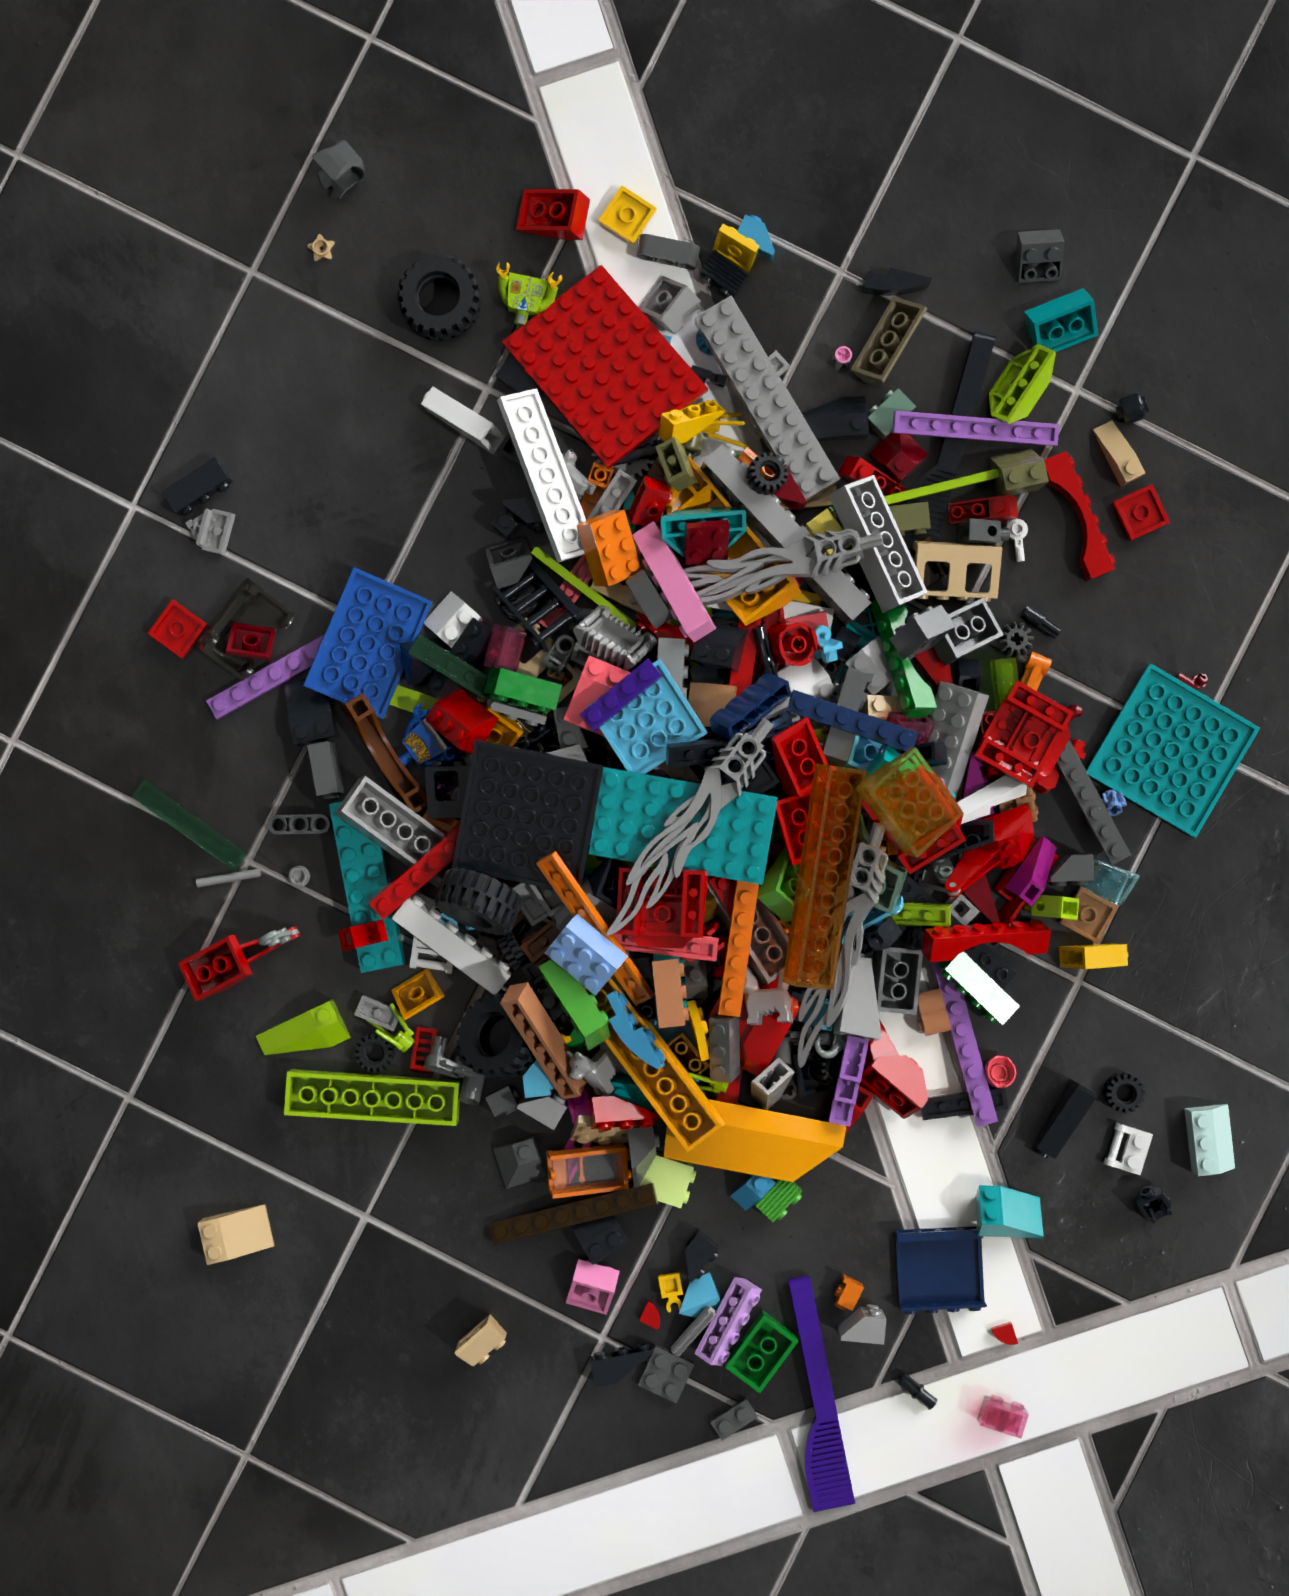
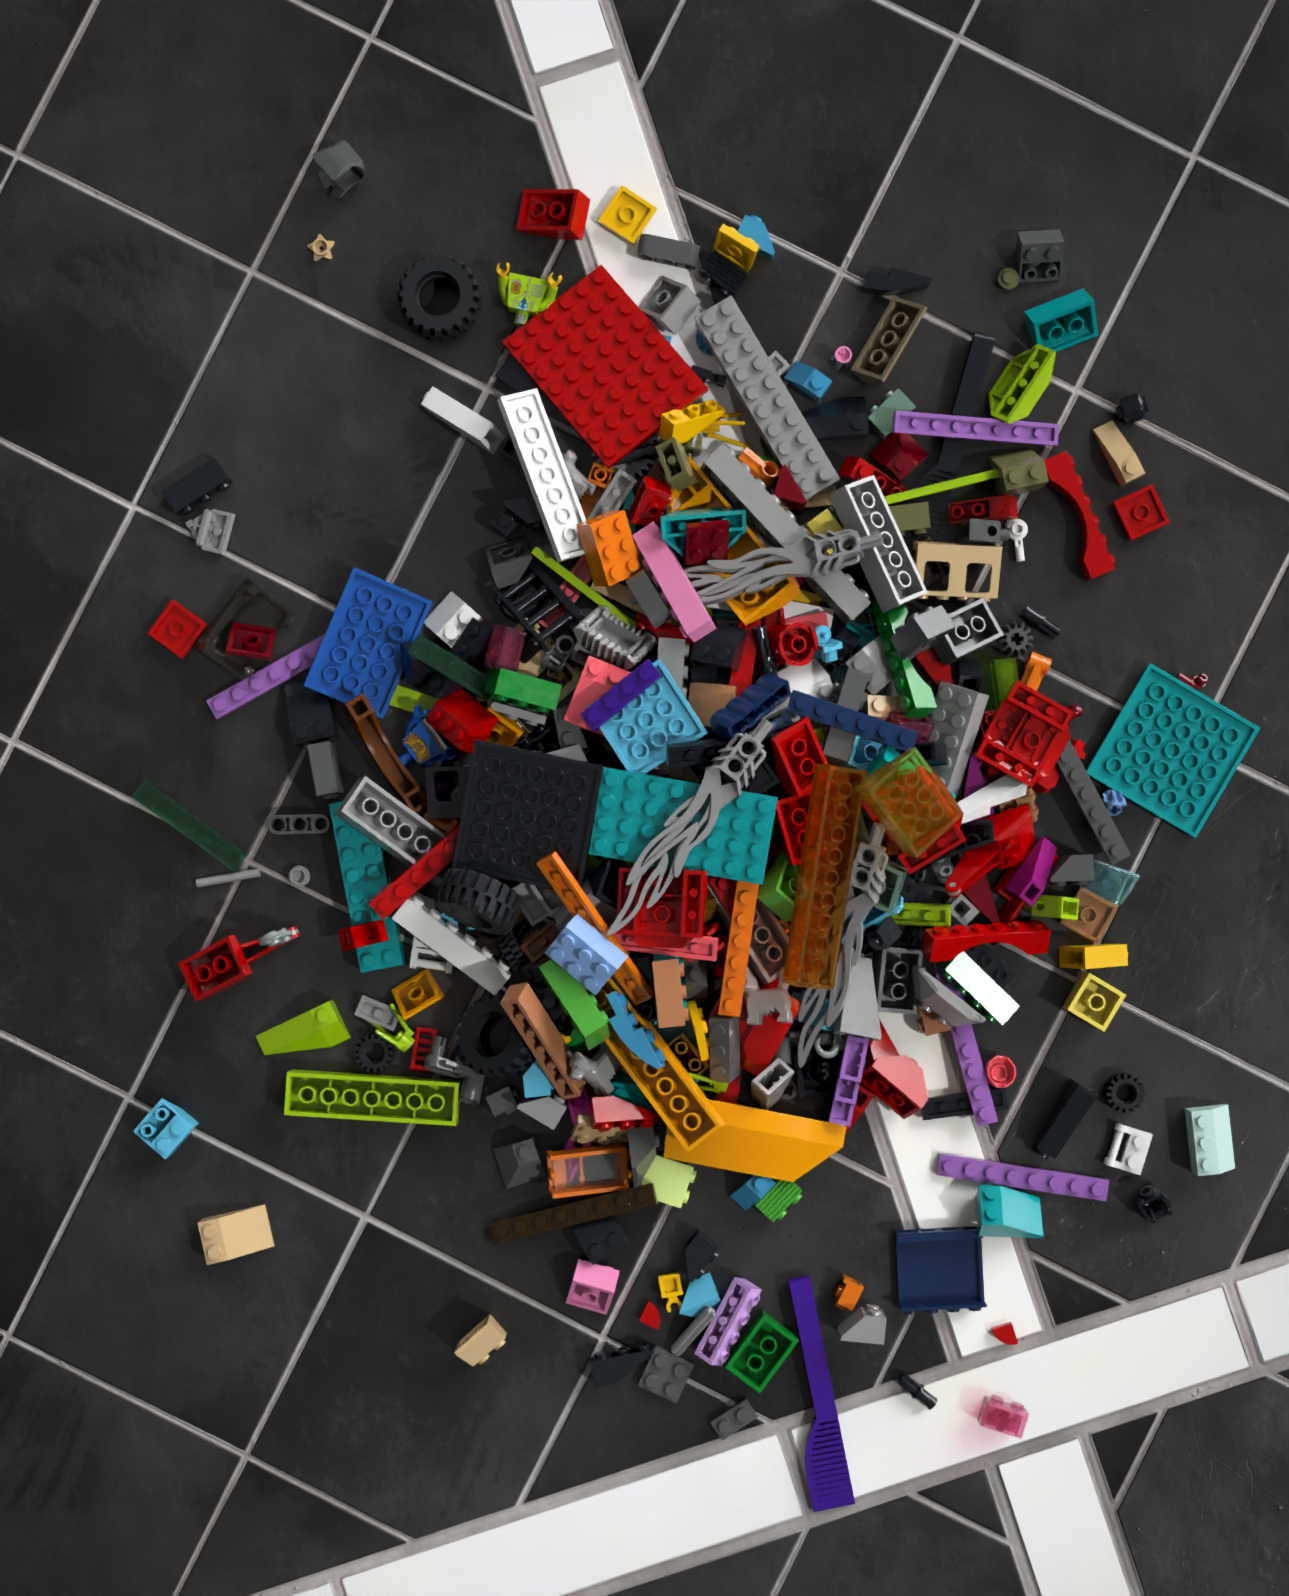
black tyre [746,452,789,495] -> none
none -> medium azure slope [133,1098,199,1160]
none -> dark azure slope [784,361,832,403]
none -> light grey wedge [912,965,986,1027]
none -> medium lavender plate [936,1153,1109,1201]
none -> olive plate [998,268,1019,290]
none -> light yellow brick [1062,971,1126,1032]

